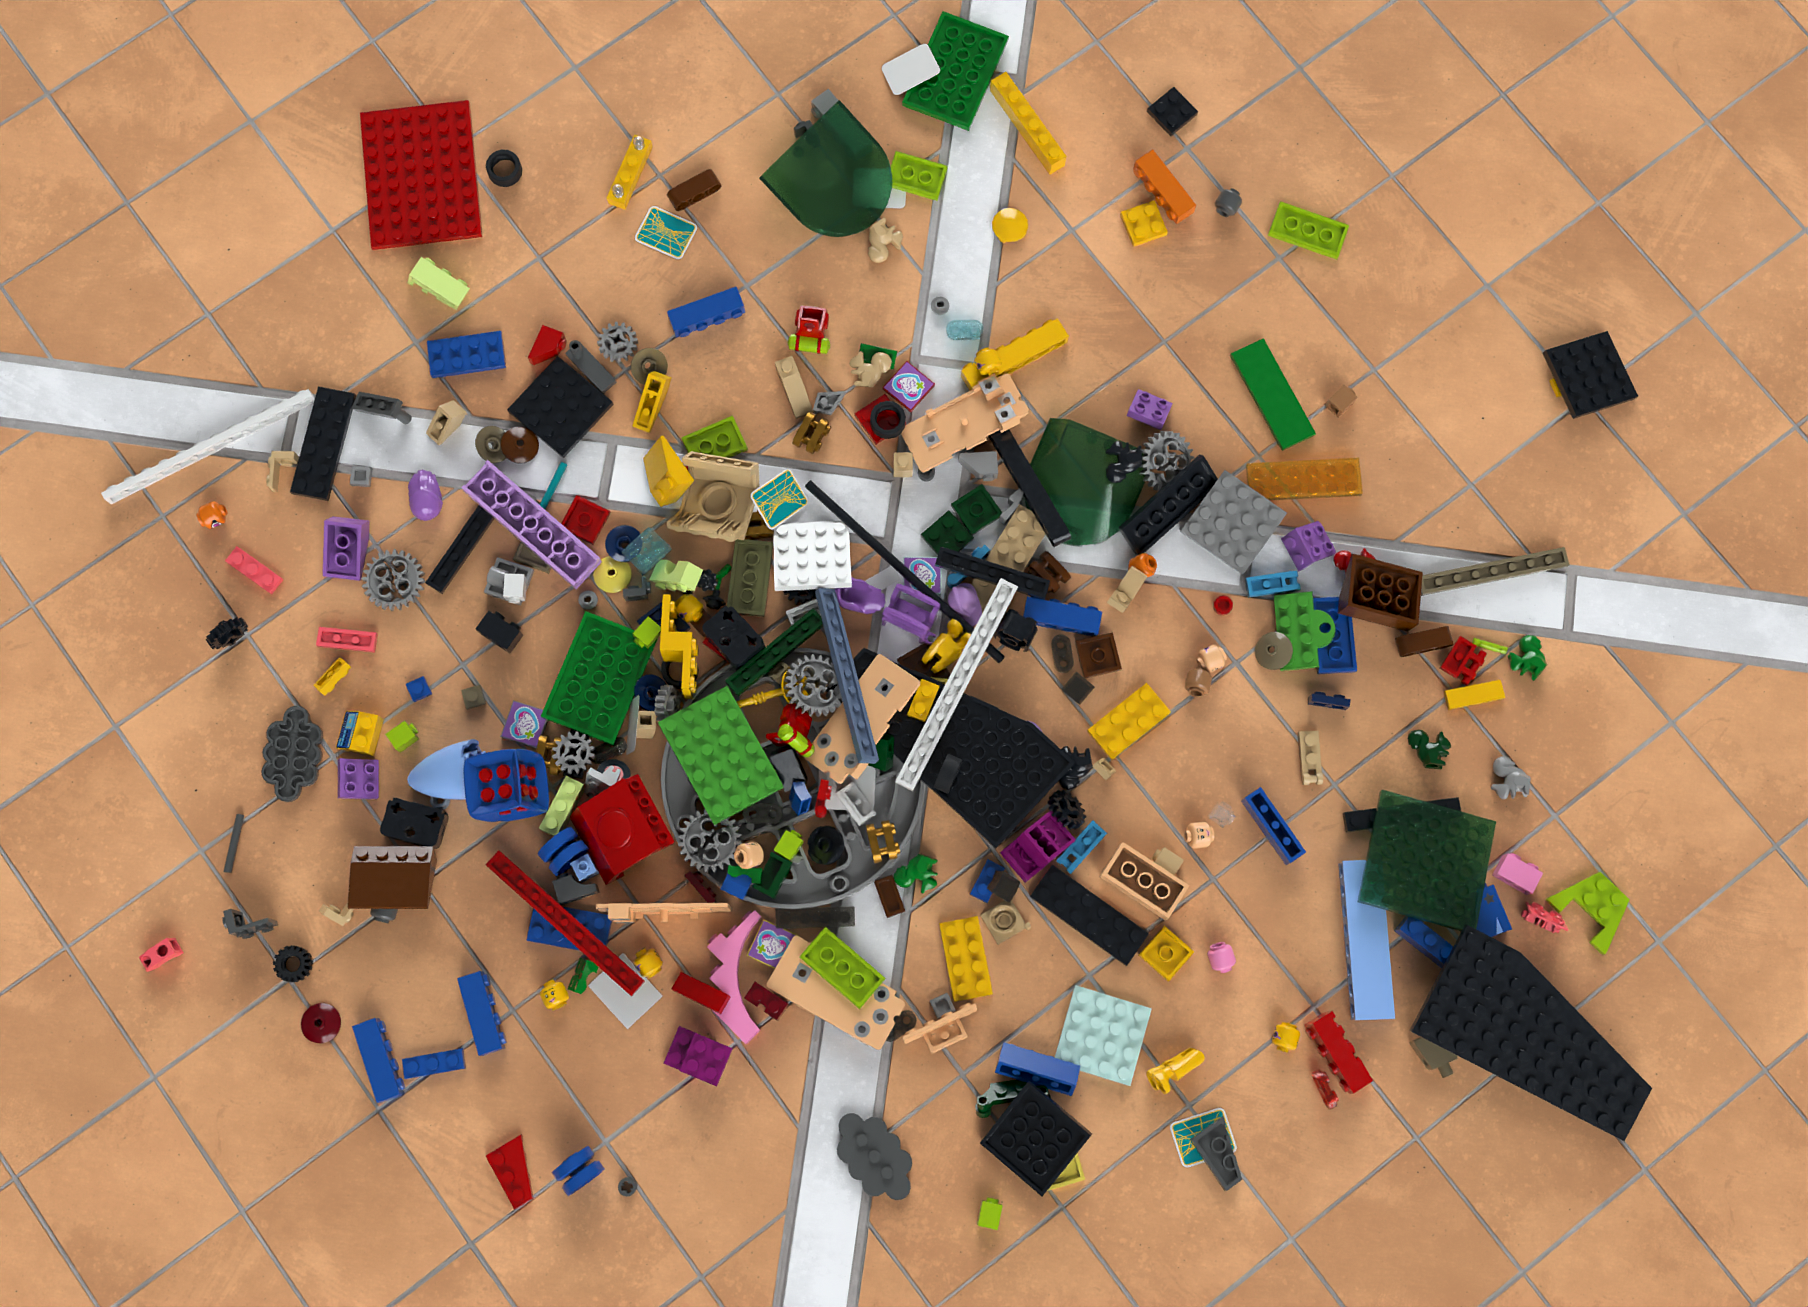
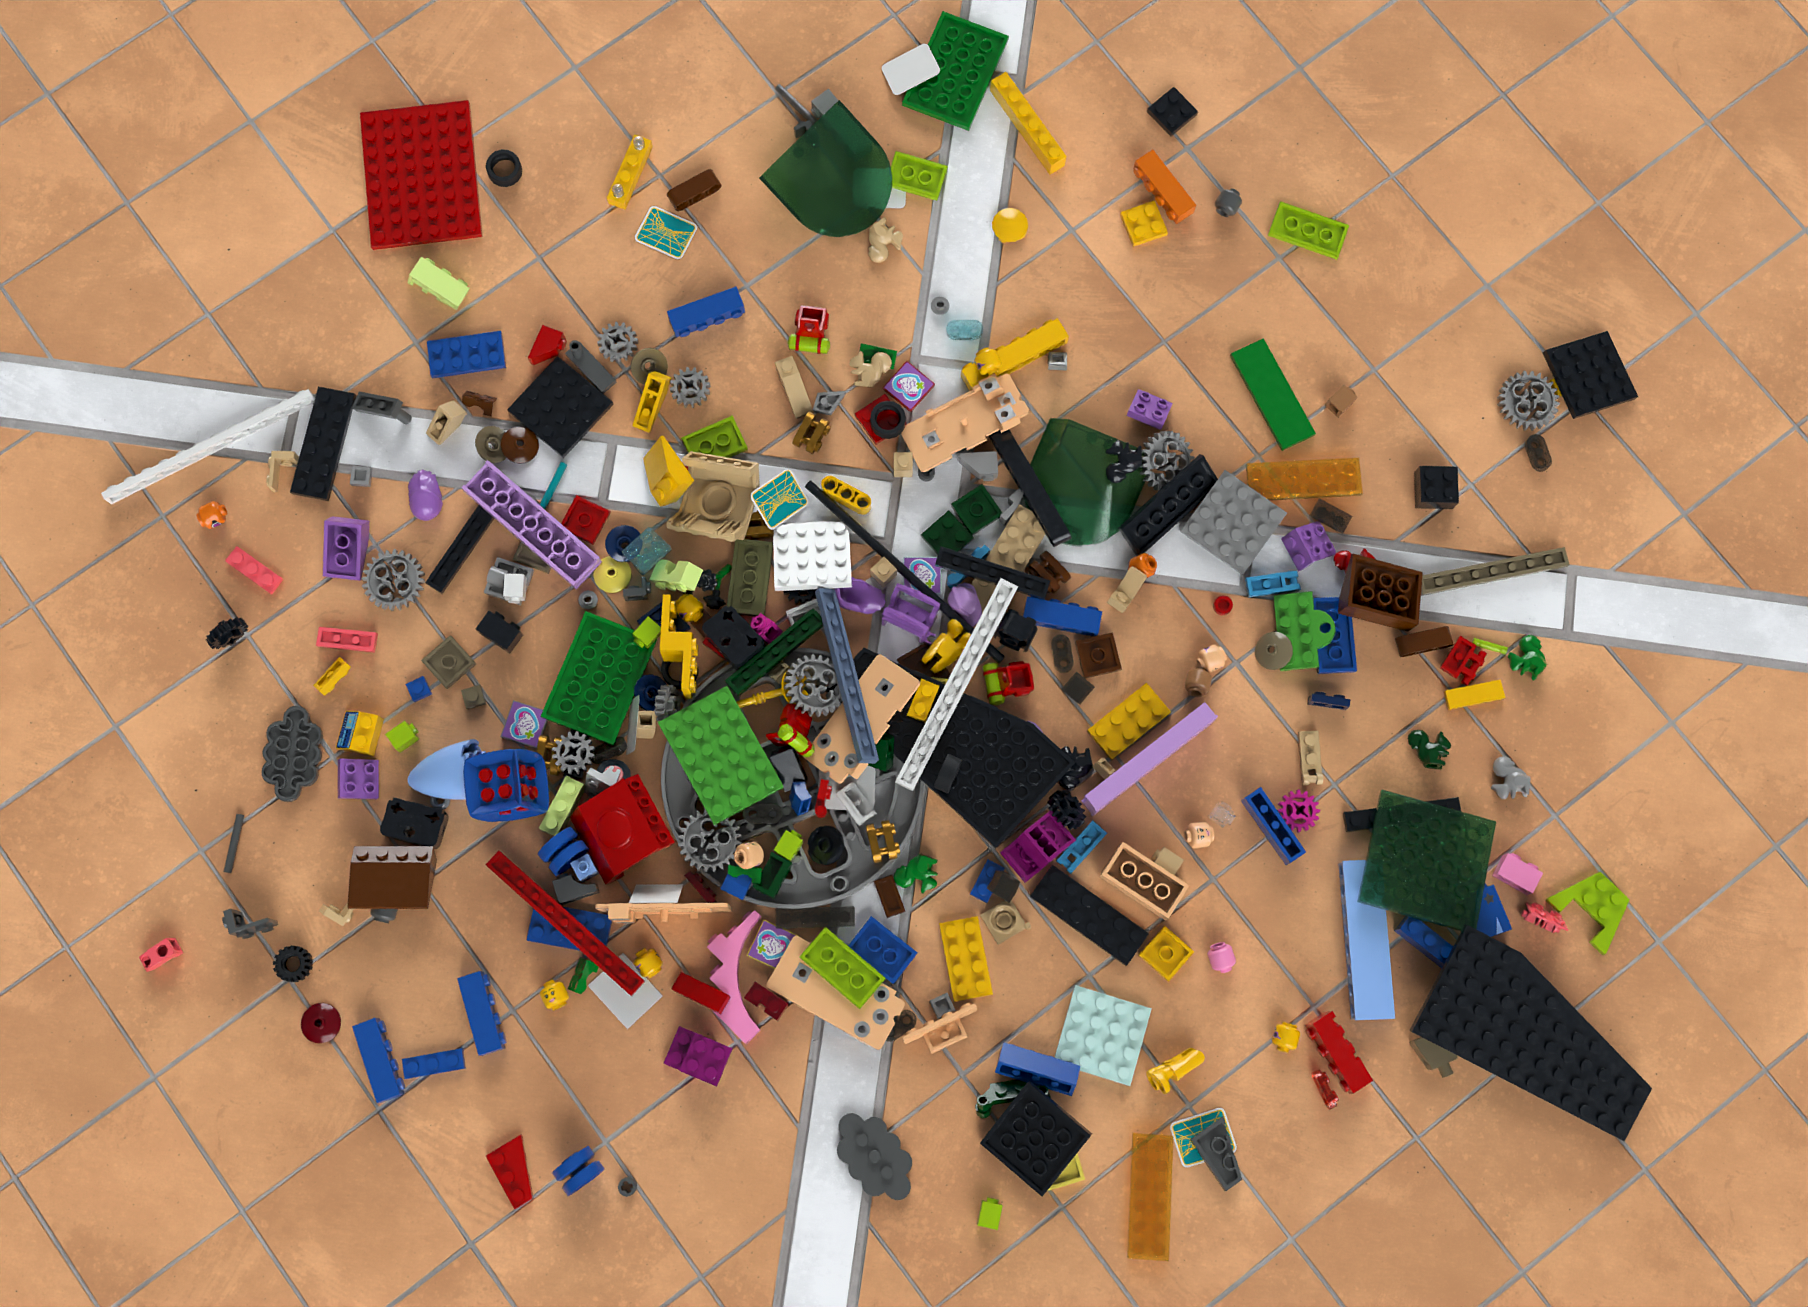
none -> dark tan tile [421,635,476,689]
none -> reddish brown piece [462,391,497,417]
none -> white sticker [629,884,683,903]
none -> light grey gear [670,367,711,408]
none -> dark pink brick [750,613,783,645]
none -> flat silver bar [775,84,818,126]
none -> yellow beam [821,476,871,515]
none -> blue plate [848,916,918,985]
none -> tan brick [870,557,897,588]
none -> red piece [982,661,1034,706]
none -> light grey tile [1048,352,1067,370]
none -> lavender tile [1081,702,1218,817]
none -> clear yellow plate [1127,1133,1173,1261]
none -> dark pink gear [1277,790,1320,833]
none -> clear smoke plate [1309,498,1353,534]
none -> black brick [1414,466,1459,509]
none -> light grey gear [1497,371,1560,431]
none -> clear smoke plate [1525,434,1552,472]

